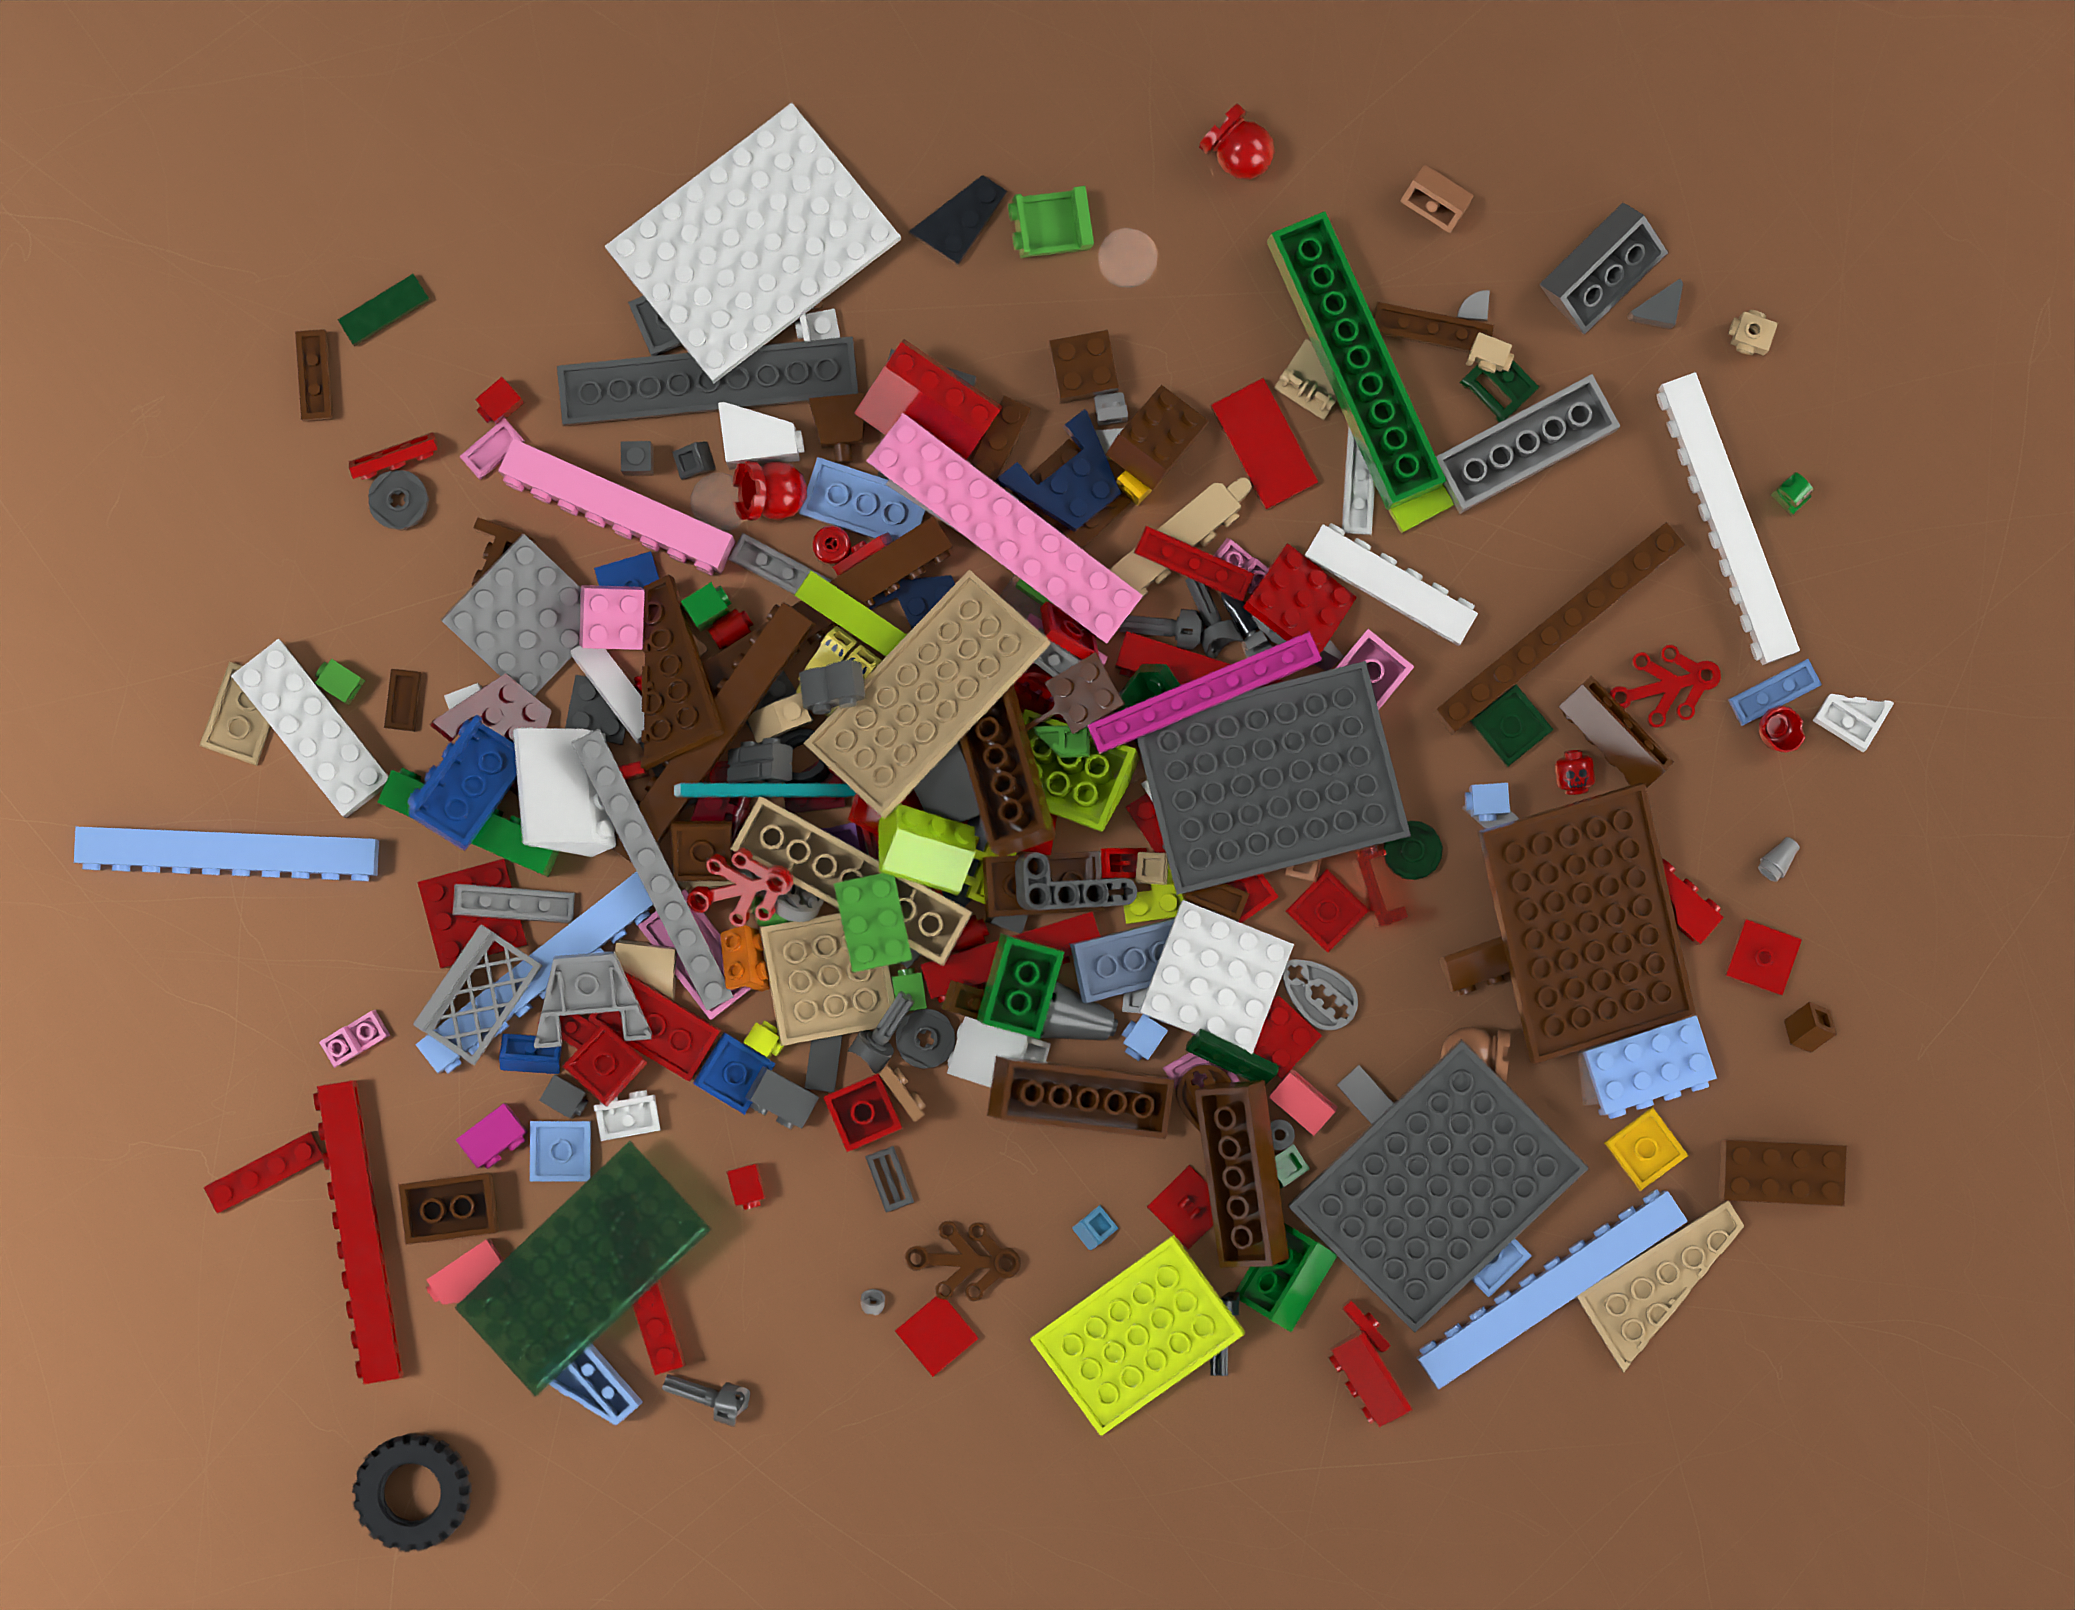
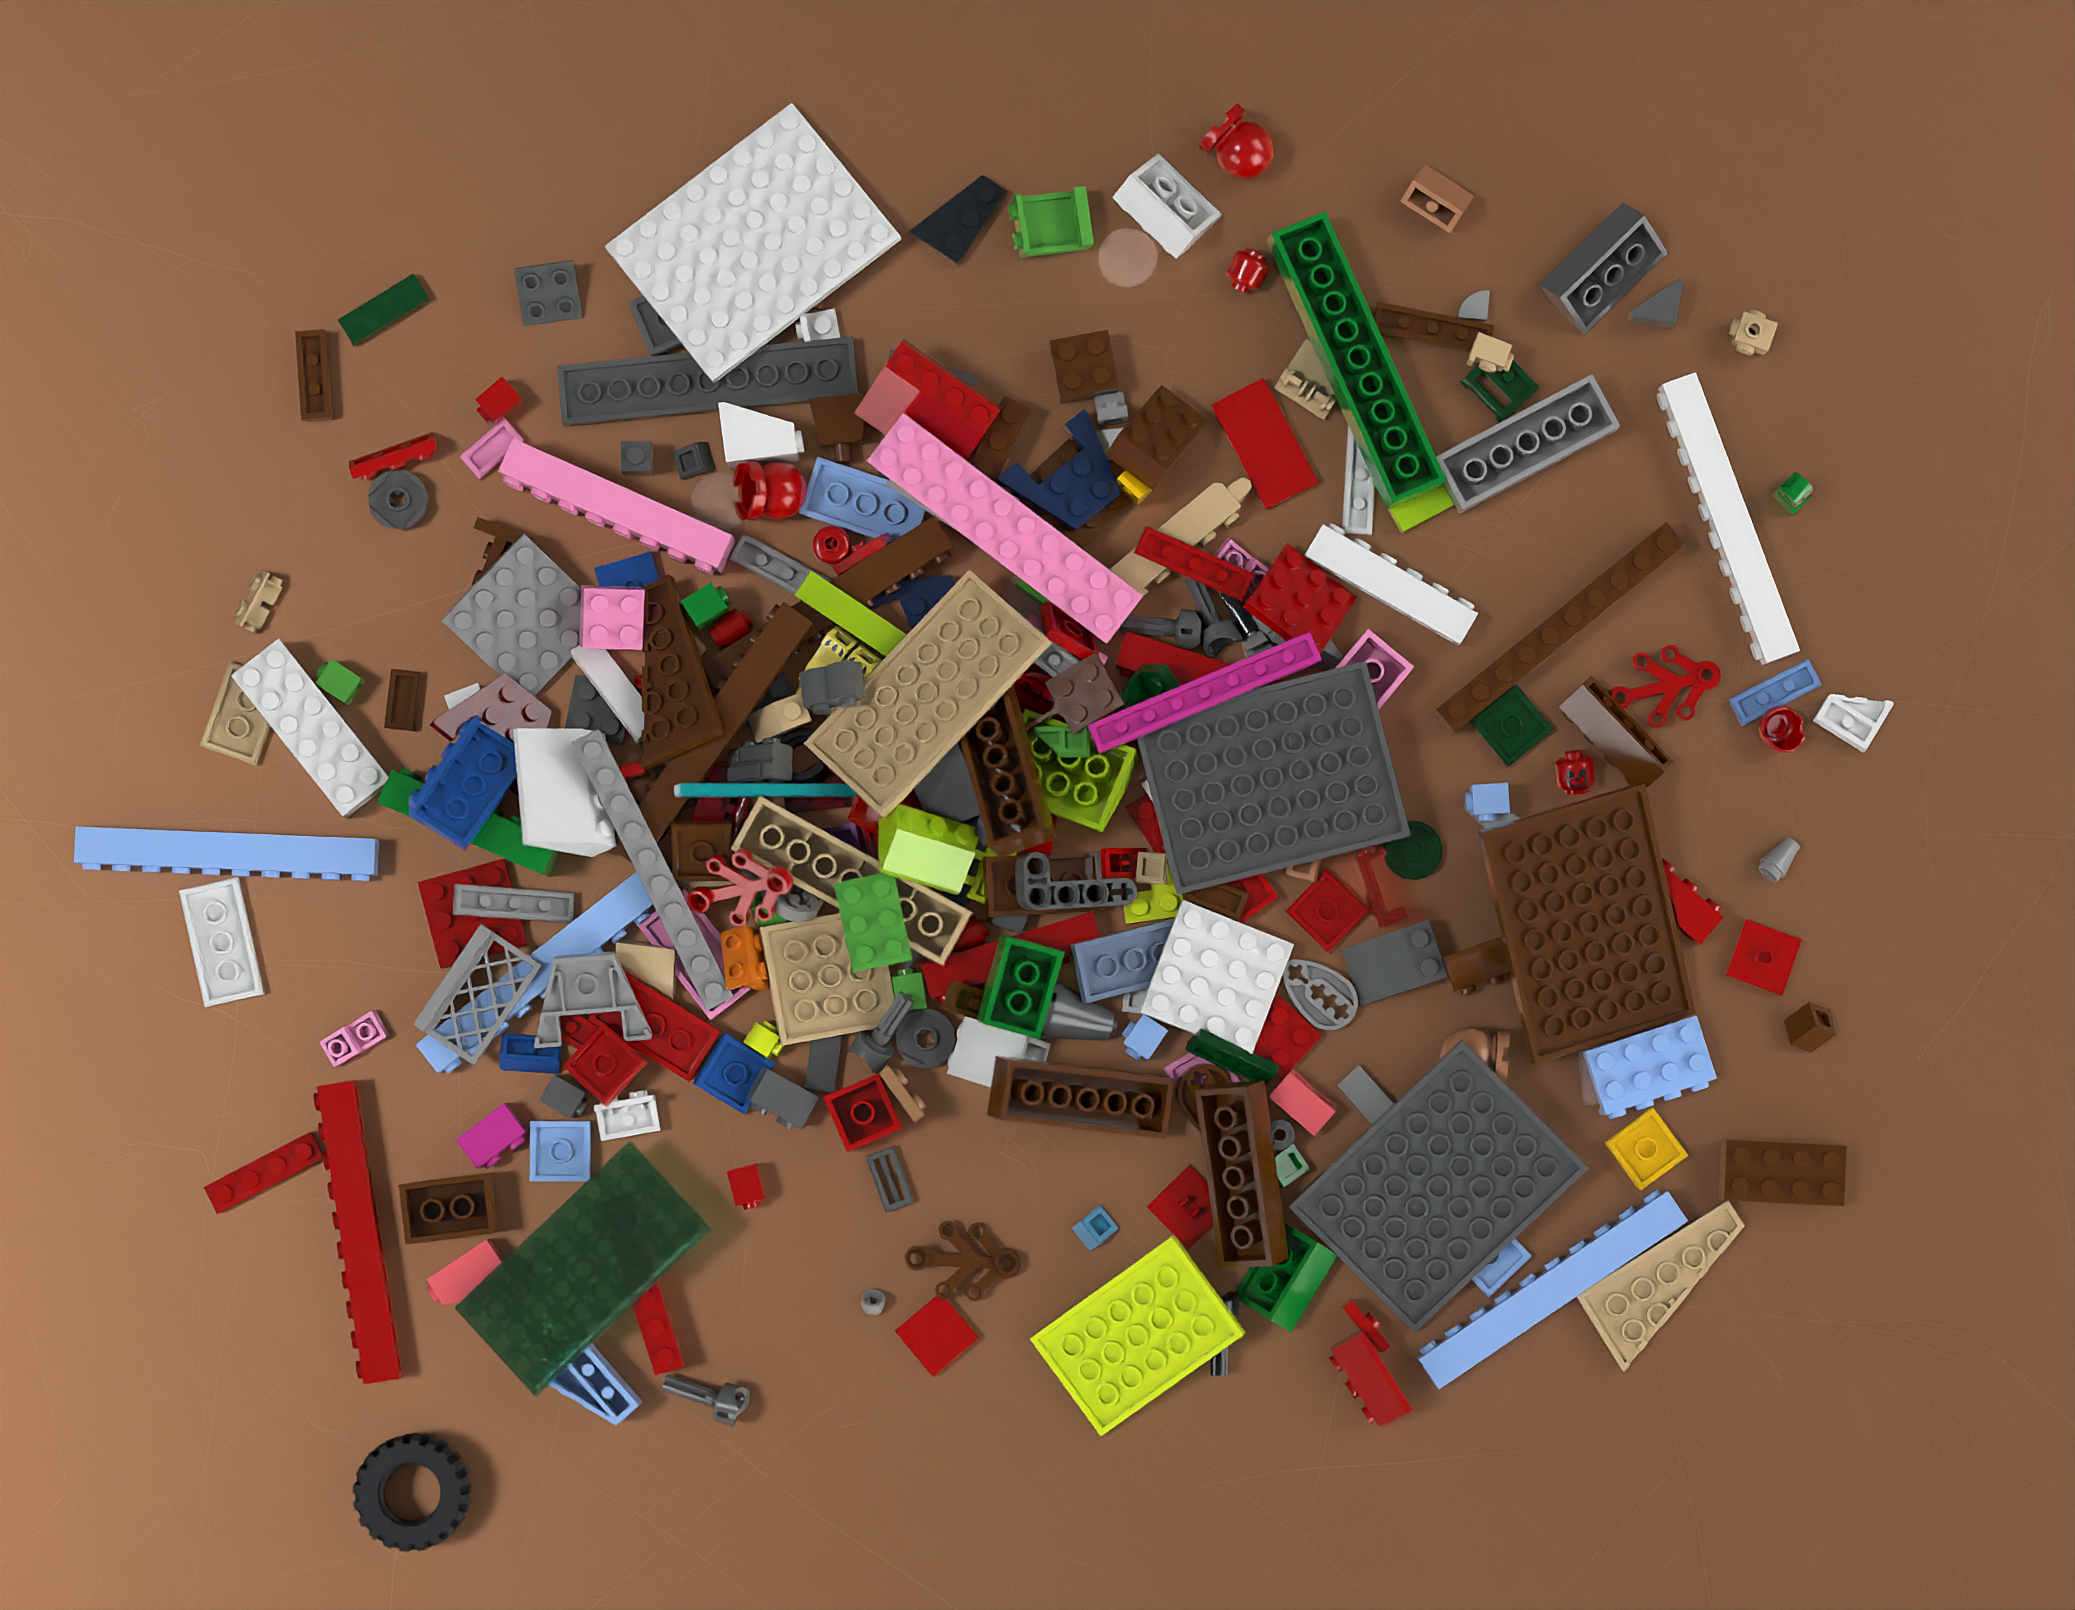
none -> white tile [179,877,265,1007]
none -> tan hinge [234,570,283,633]
none -> dark grey hinge [514,260,583,326]
none -> white slope [1112,153,1222,259]
none -> red head [1226,247,1270,294]
none -> dark grey slope [1341,920,1448,1006]

